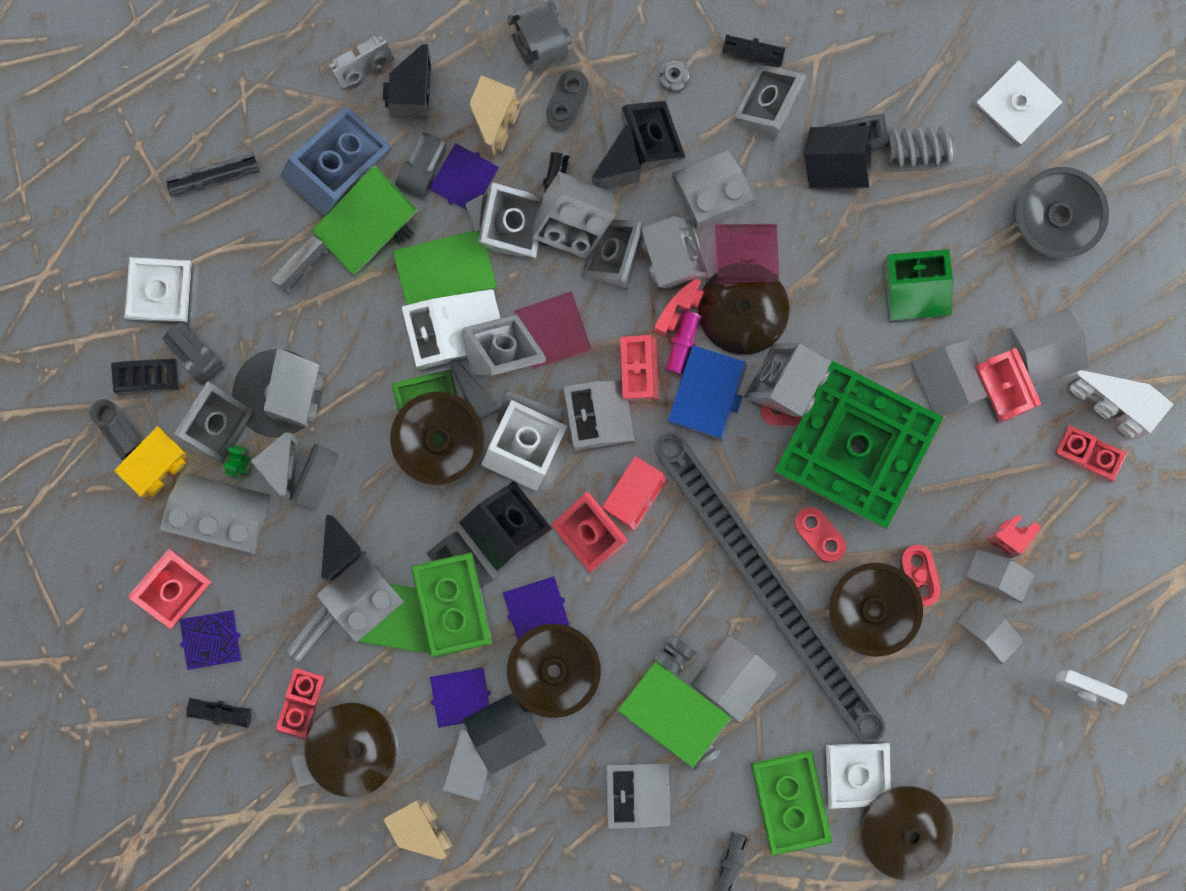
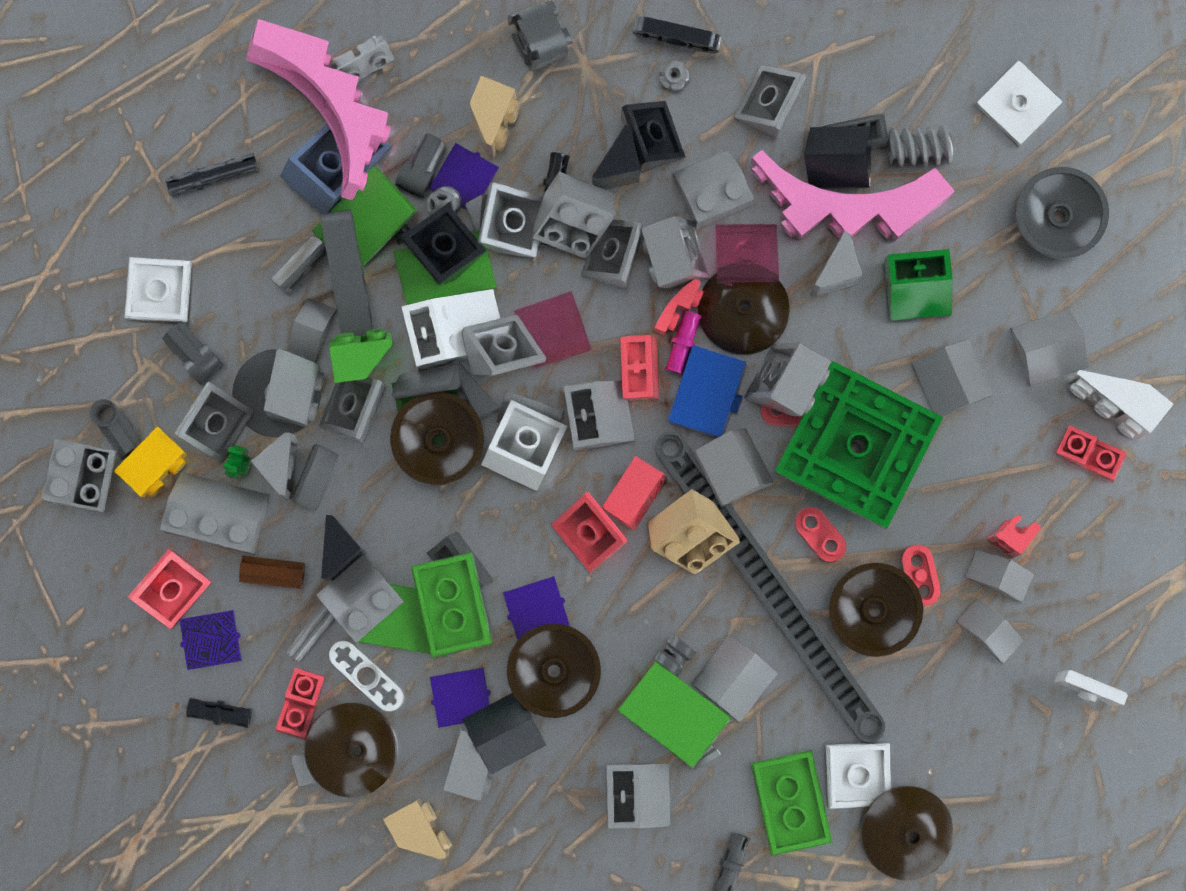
black slope [111,358,179,395] -> none
black slope [383,44,432,119] -> none
black slope [459,481,552,571] -> none
dark grey plate [546,70,588,130] -> none
black pin [722,34,785,66] -> none
coral hinge [975,348,1042,422] -> none
none -> light grey slope [42,439,117,512]
none -> reddish brown axle [239,556,305,589]
none -> bright pink arch [246,19,391,201]
none -> light grey slope [287,299,337,363]
none -> light grey slope [318,377,386,444]
none -> dark grey beam [321,210,373,336]
none -> bright green slope [329,329,393,383]
none -> white beam [329,641,404,711]
none -> dark grey slope [392,365,461,399]
none -> black slope [400,203,487,285]
none -> light grey wheel [426,186,462,215]
none -> black beam [632,16,722,53]
none -> tan slope [648,489,740,575]
none -> light grey slope [693,428,774,507]
none -> bright pink arch [751,150,955,242]
none -> light grey slope [810,231,863,297]

